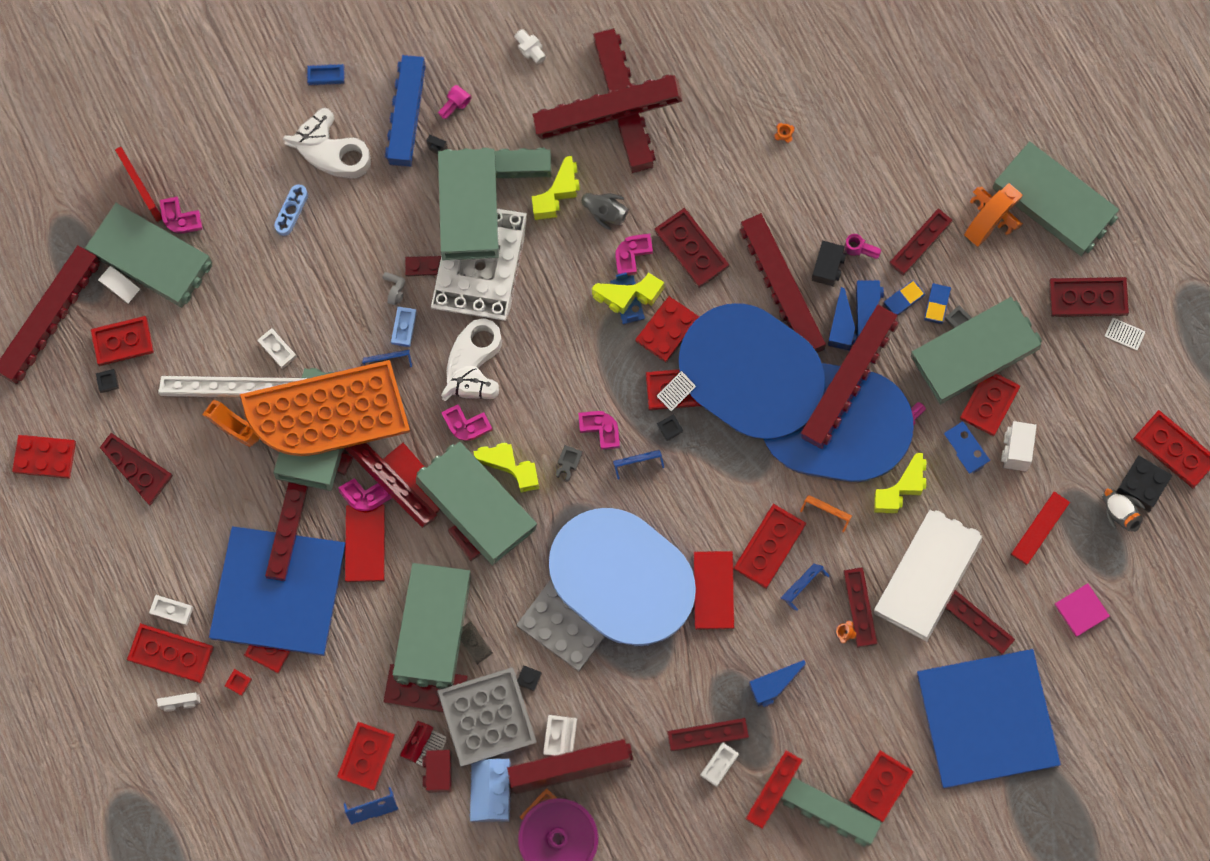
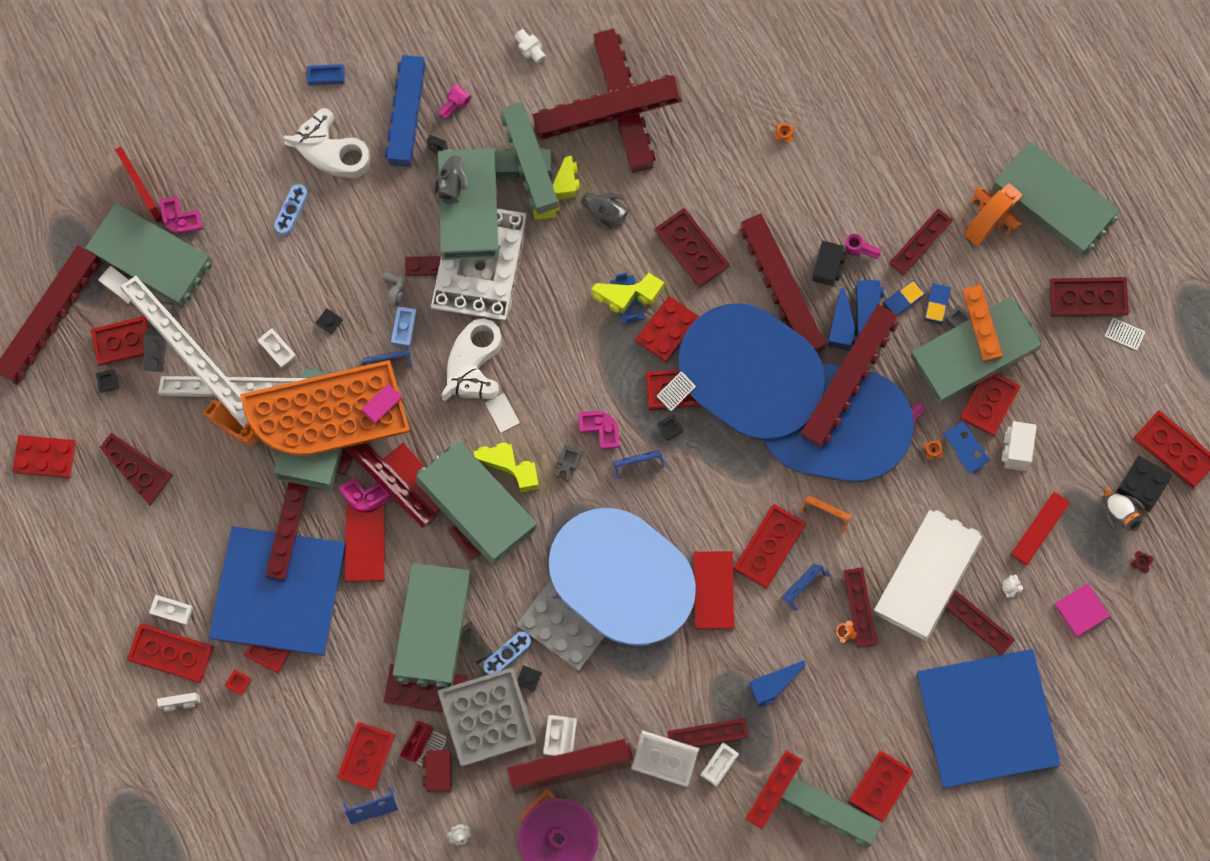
dark pink plate [441,404,493,441] -> none
light blue slope [470,759,511,822] -> none
dark pink plate [615,234,653,275] -> none
neon yellow arch [874,453,927,513] -> none
none -> white plate [121,276,249,428]
none -> dark grey arch [144,302,174,372]
none -> black plate [315,308,343,335]
none -> dark pink tile [361,384,402,424]
none -> dark grey animal [433,156,468,204]
none -> white plant [448,824,471,845]
none -> light blue beam [483,632,531,675]
none -> white sticker [485,393,520,432]
none -> sand green brick [500,102,559,214]
none -> white tile [631,731,699,787]
none -> orange plate [923,440,944,461]
none -> orange plate [962,284,1003,362]
none -> white plant [1002,575,1023,598]
none -> dark red plate [1131,551,1153,574]

